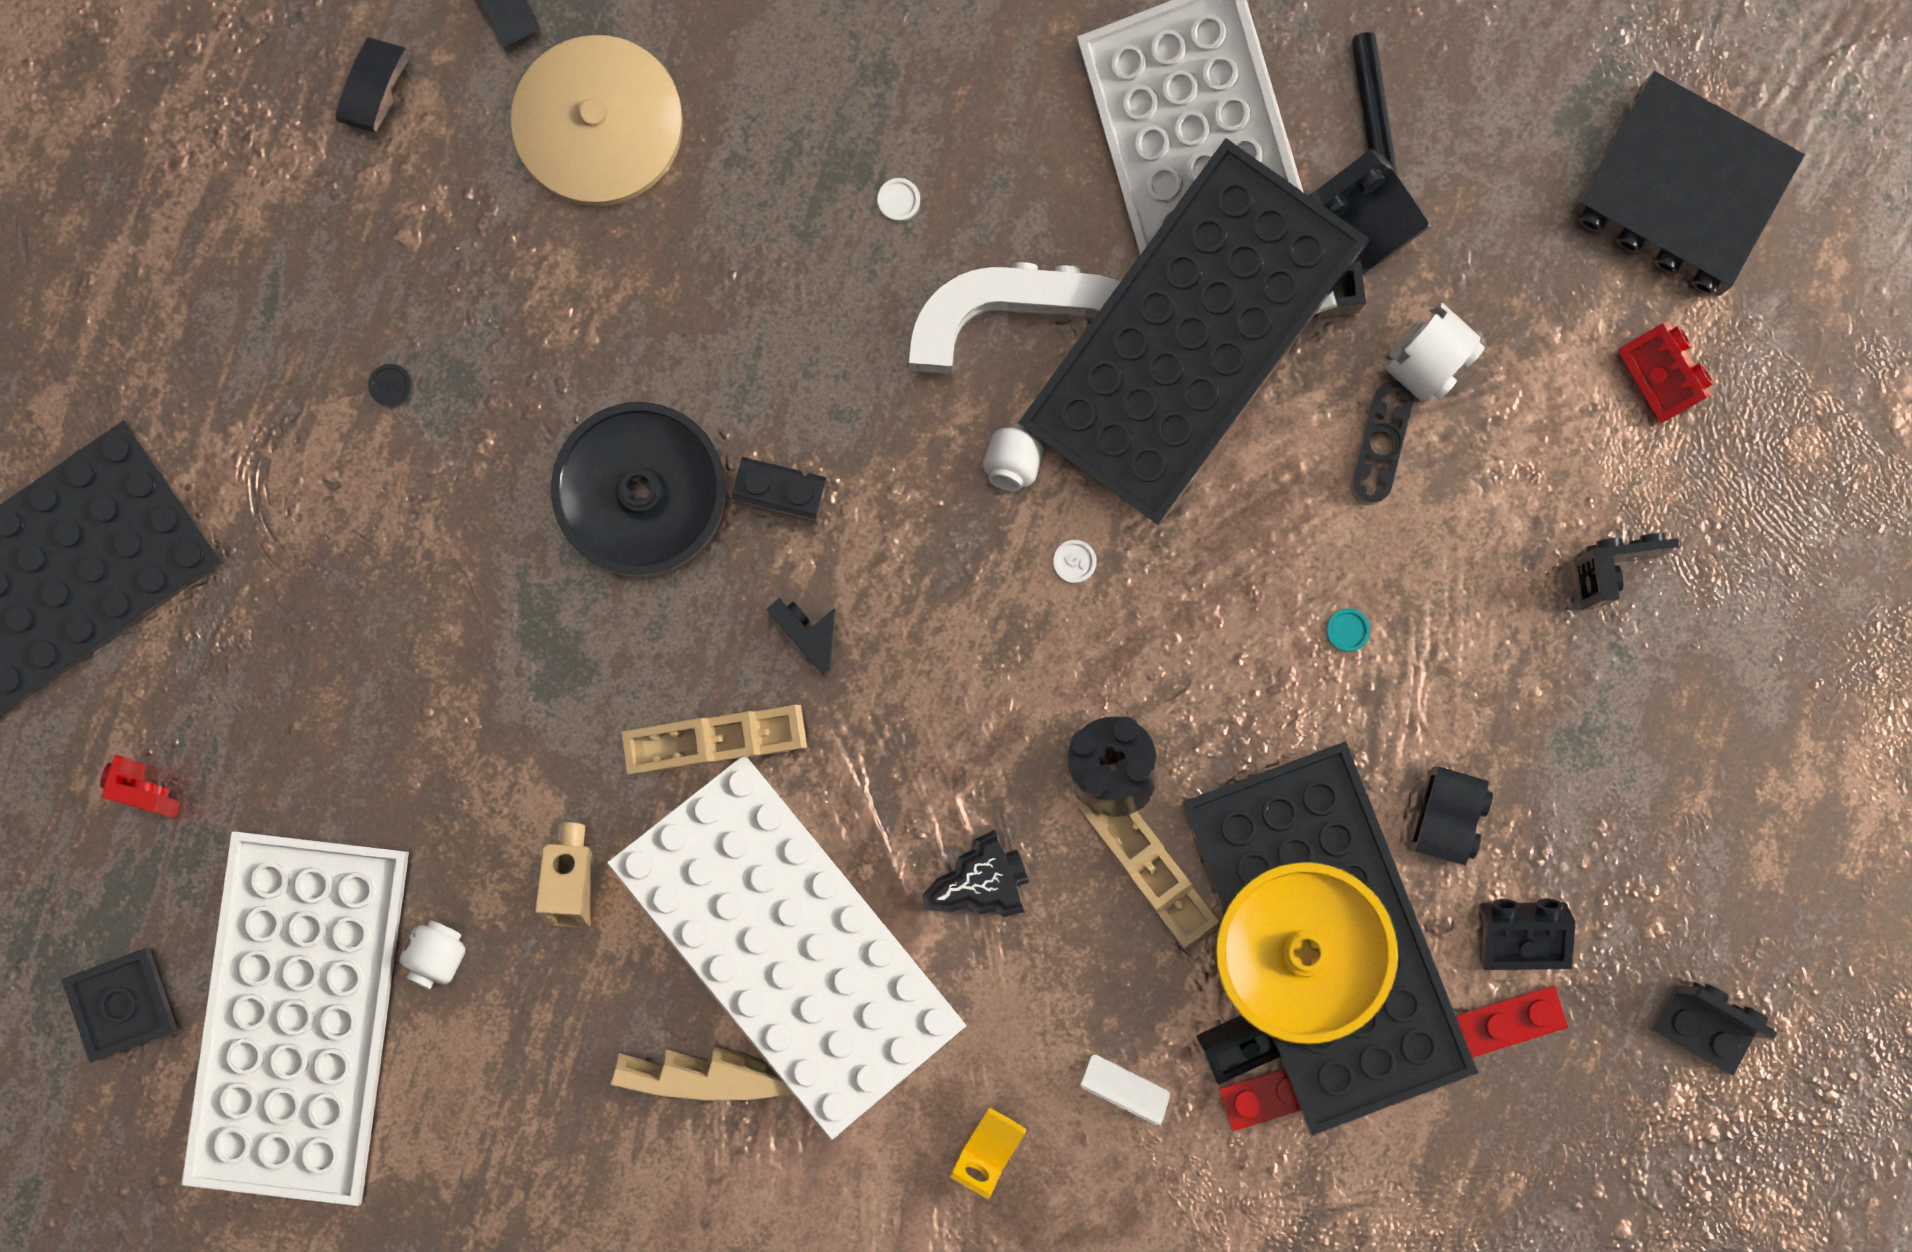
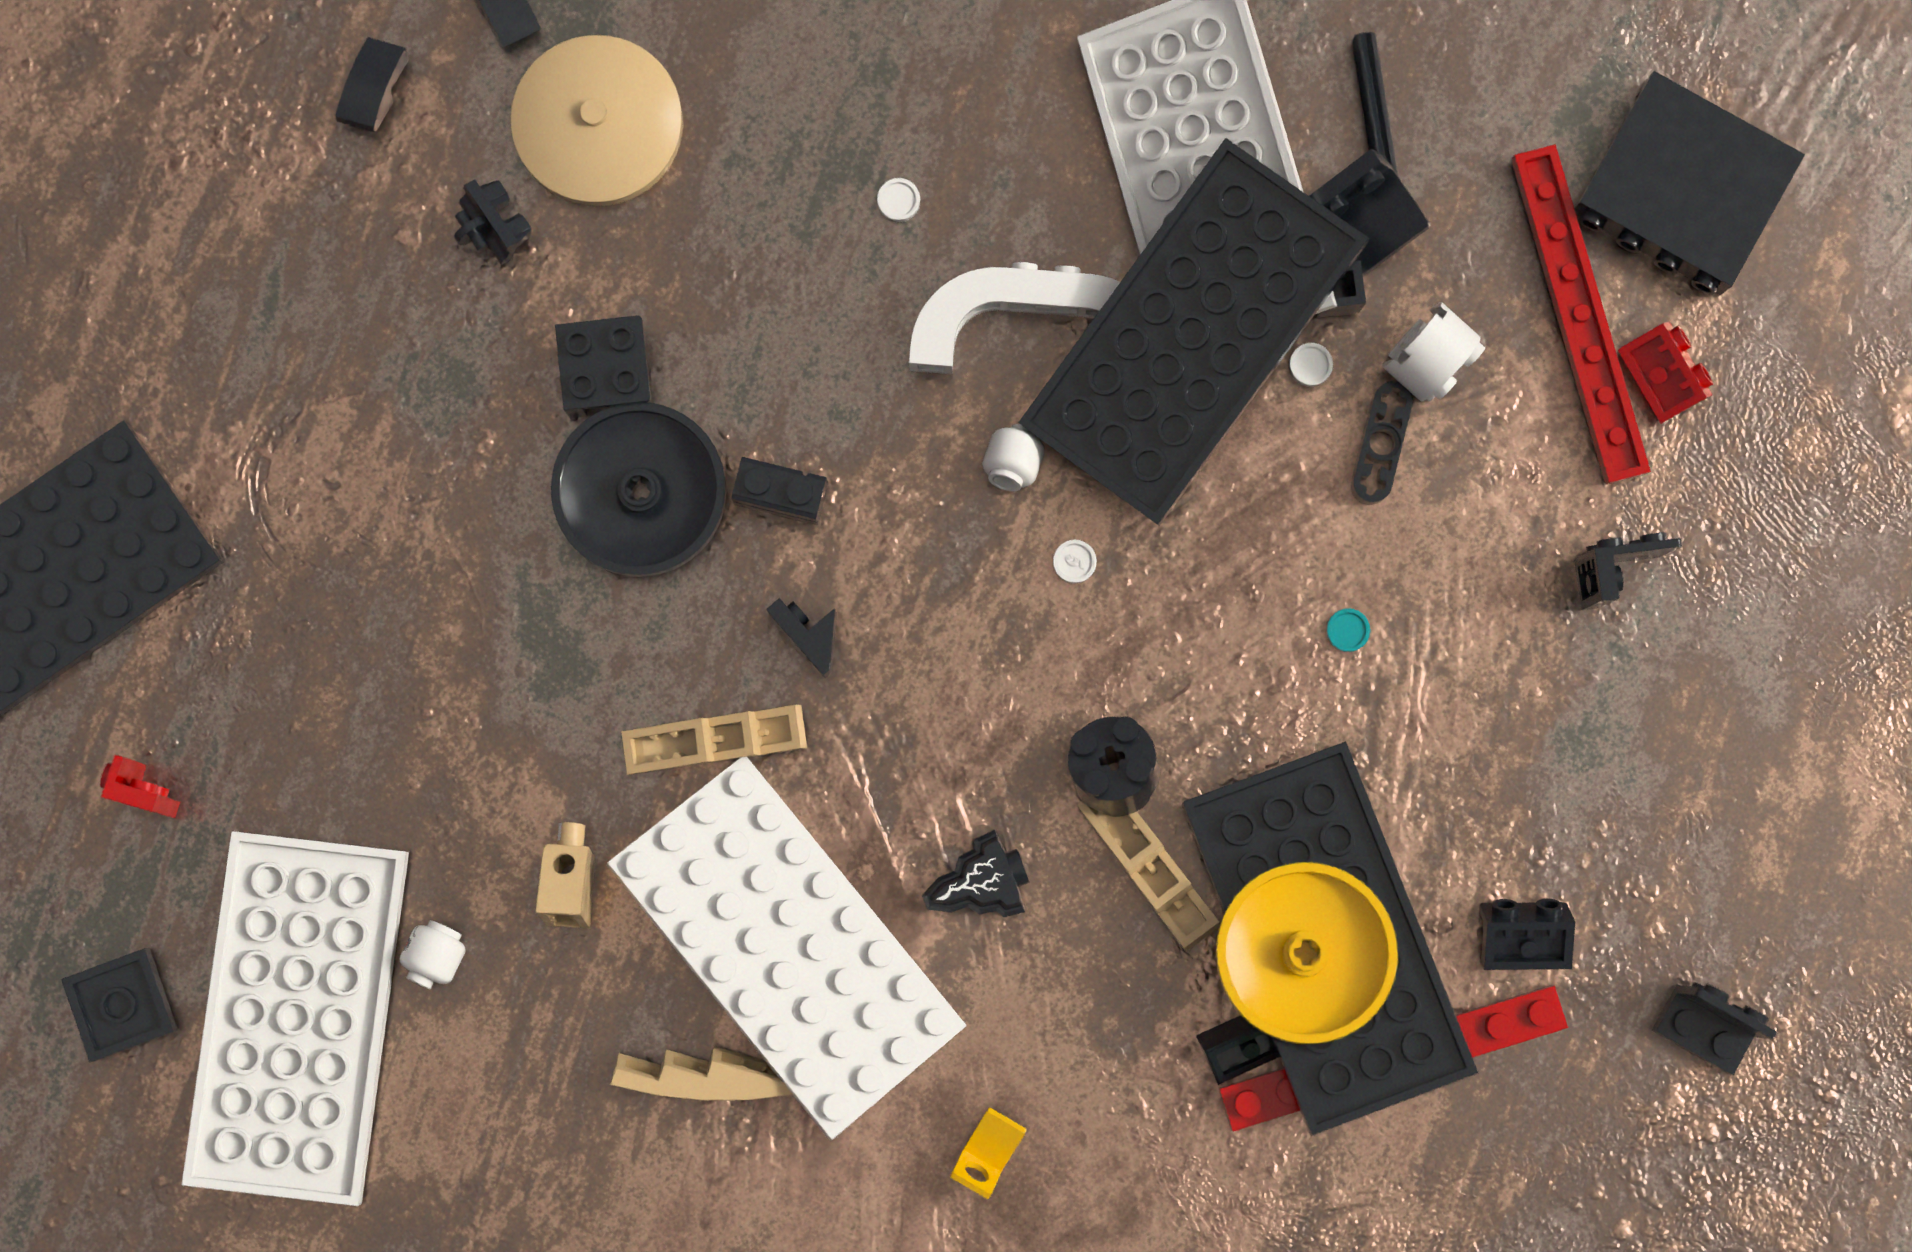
black piece [368,364,413,407] -> none
white slope [1079,1055,1170,1125] -> none
black brick [1410,766,1493,866] -> none
none -> black hips [454,179,532,265]
none -> black bracket [555,315,651,419]
none -> white piece [1289,343,1333,387]
none -> red plate [1511,144,1651,485]

